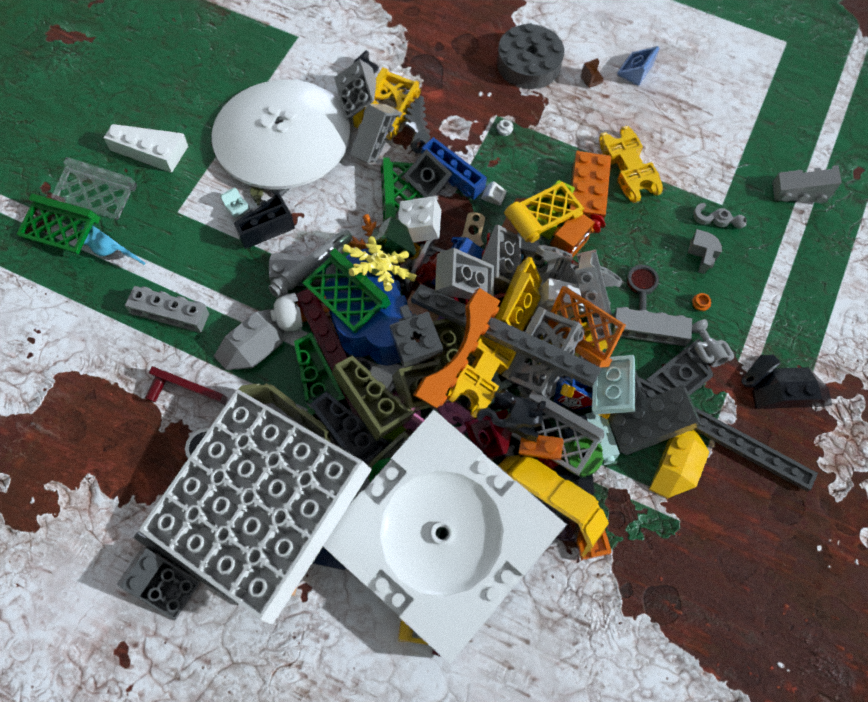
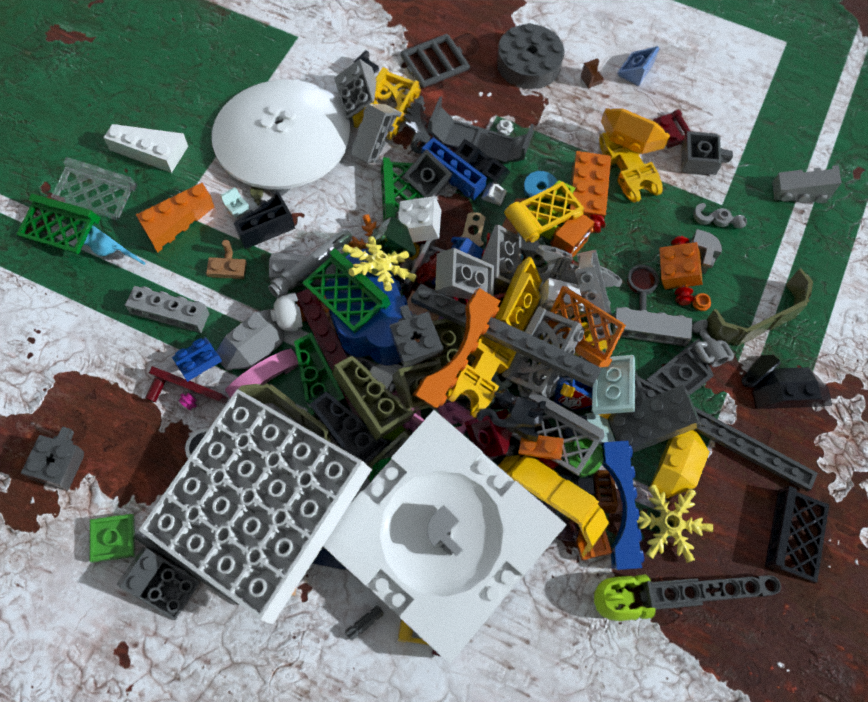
none -> dark grey hinge [21,427,84,491]
none -> bright green plate [90,514,135,563]
none -> orange wedge [136,183,214,253]
none -> blue plate [172,337,222,382]
none -> dark pink plate [178,393,198,411]
none -> medium nougat plate [206,240,247,279]
none -> bright pink slope [225,348,299,398]
none -> dark grey axle [345,605,384,641]
none -> dark grey bar [400,34,470,88]
none -> light grey brick [427,505,463,557]
none -> dark grey windscreen [428,97,534,164]
none -> black arch [455,139,510,186]
none -> dark azure tile [523,171,557,198]
none -> dark orange slope [593,470,618,513]
none -> dark grey piece [594,575,781,621]
none -> blue arch [600,441,644,570]
none -> light orange wedge [601,108,670,154]
none -> light yellow piece [637,485,713,563]
none -> dark red plate [653,109,691,149]
none -> orange brick [659,236,703,305]
none -> dark grey hinge [681,131,733,175]
none -> olive windscreen [706,268,813,346]
none -> black fence [765,486,829,583]

